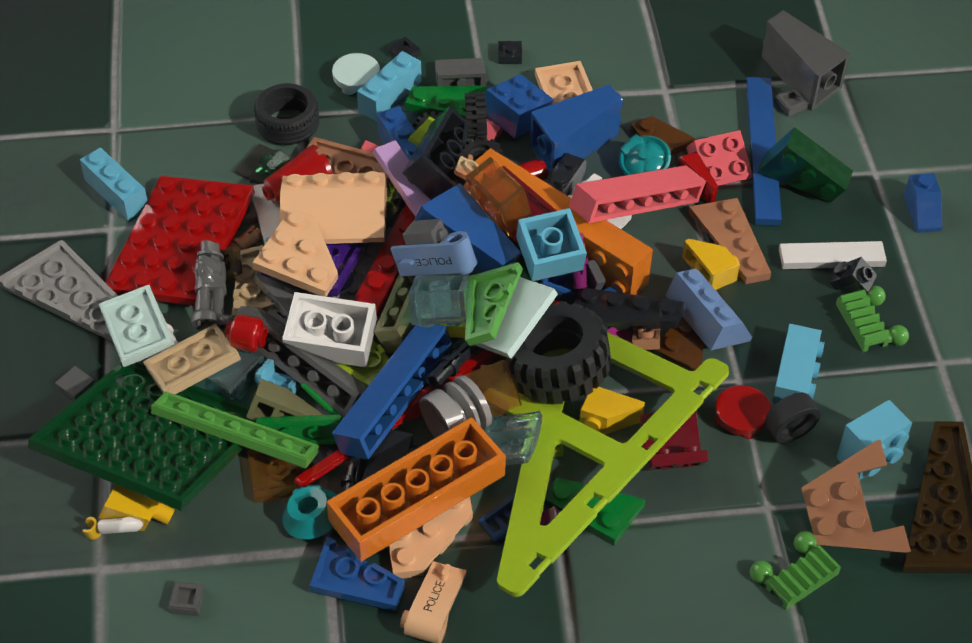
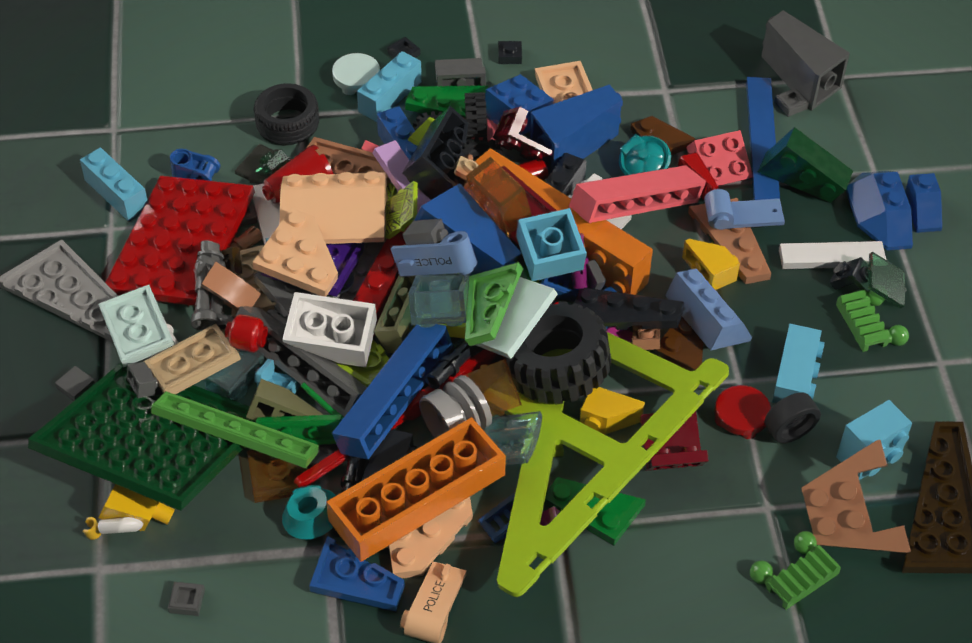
none -> dark grey piece [127,362,158,398]
none -> blue piece [170,149,221,181]
none -> nougat slope [201,262,261,312]
none -> lime piece [386,181,418,240]
none -> dark red bracket [493,107,553,161]
none -> medium blue door [704,189,785,230]
none -> blue wedge [846,171,913,251]
none -> clear green piece [867,252,907,309]

